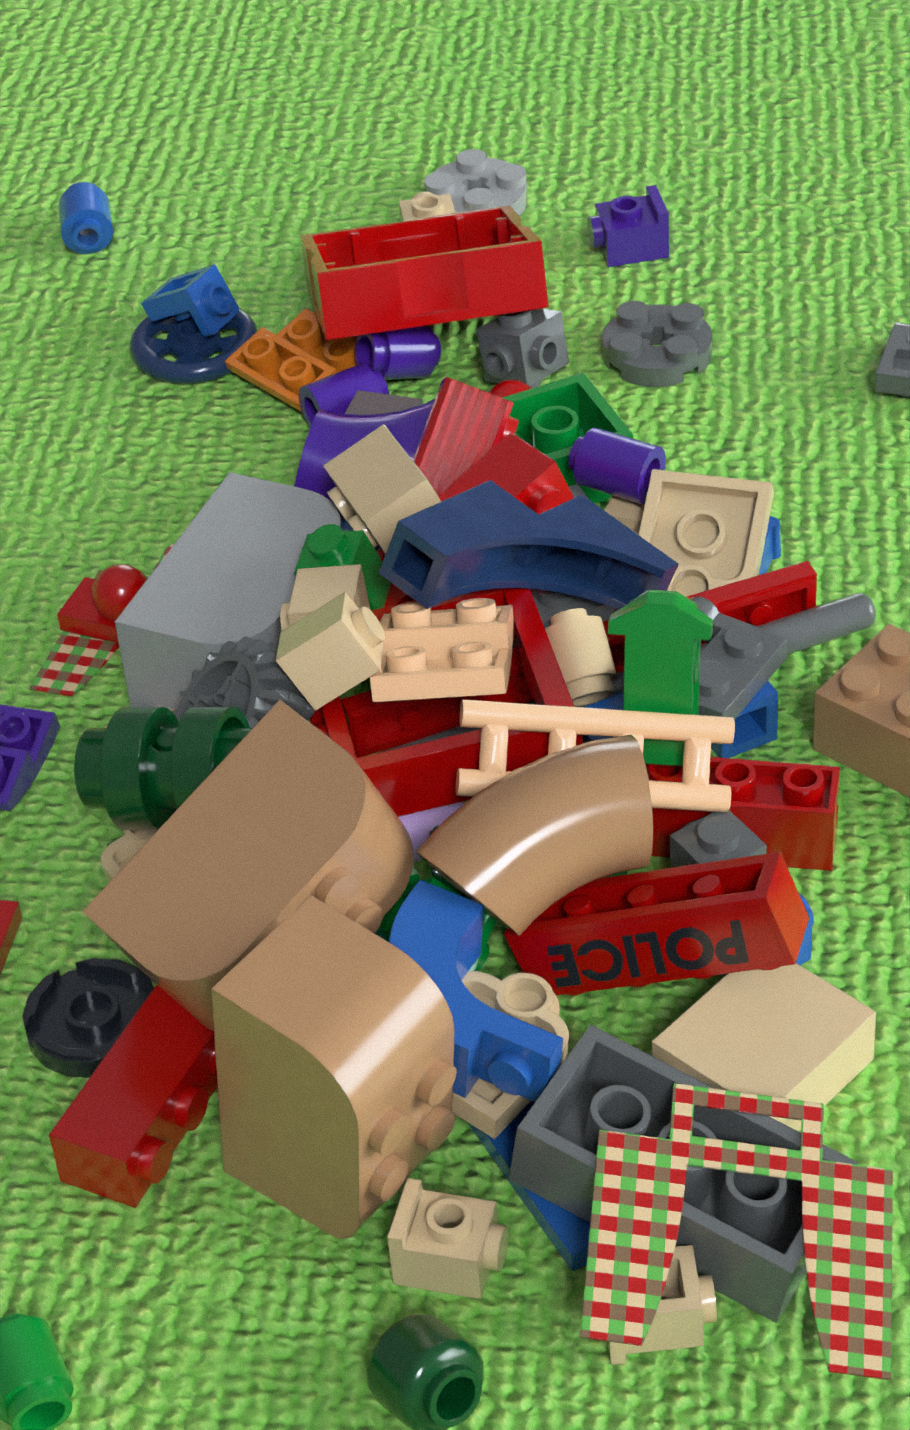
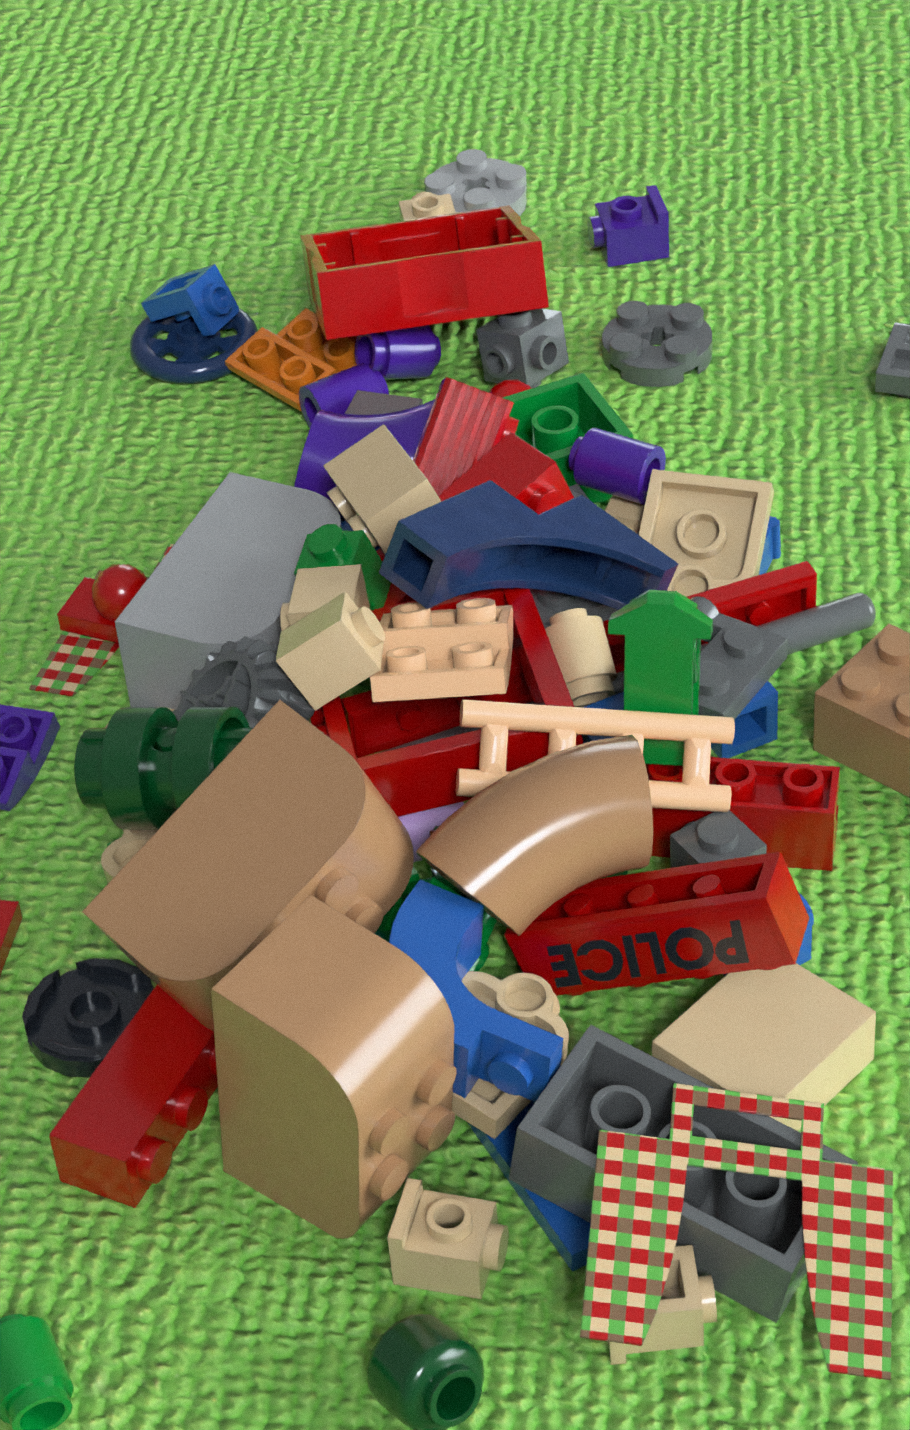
blue brick [58,182,113,254] -> none

